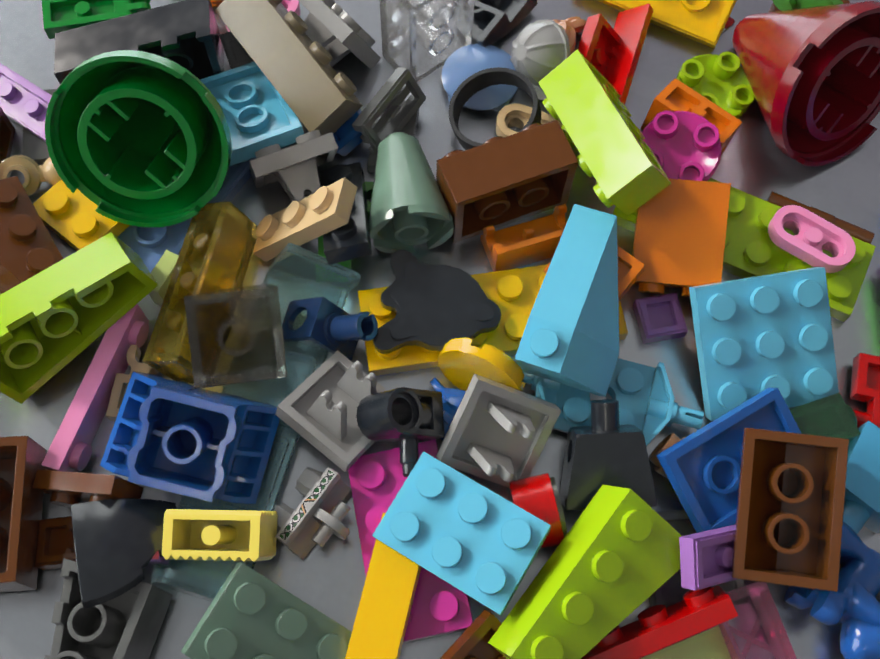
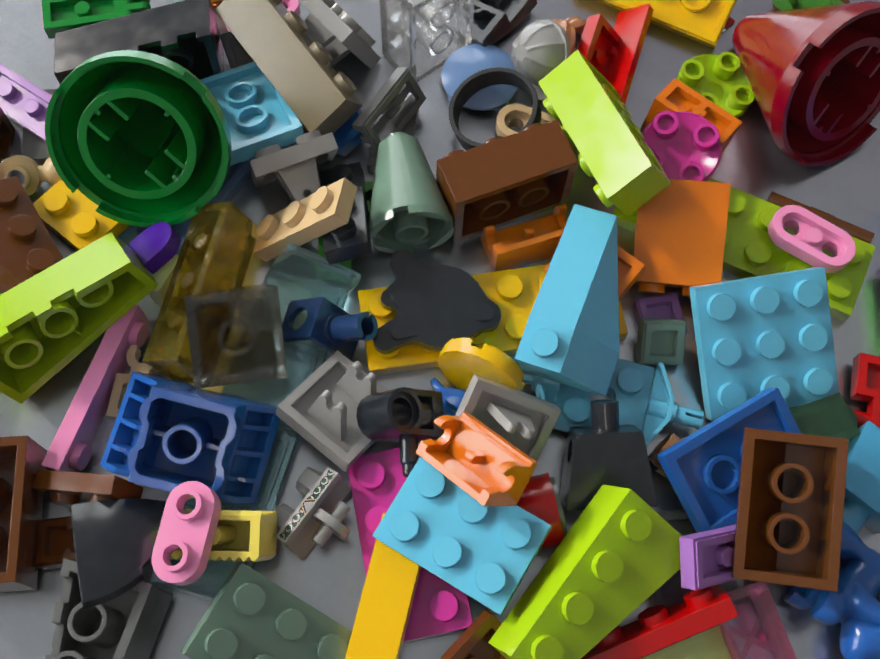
none -> dark purple tile [129,222,181,274]
none -> bright pink plate [151,481,221,586]
none -> orange hinge [416,412,538,506]
none -> sand green tile [636,318,687,365]

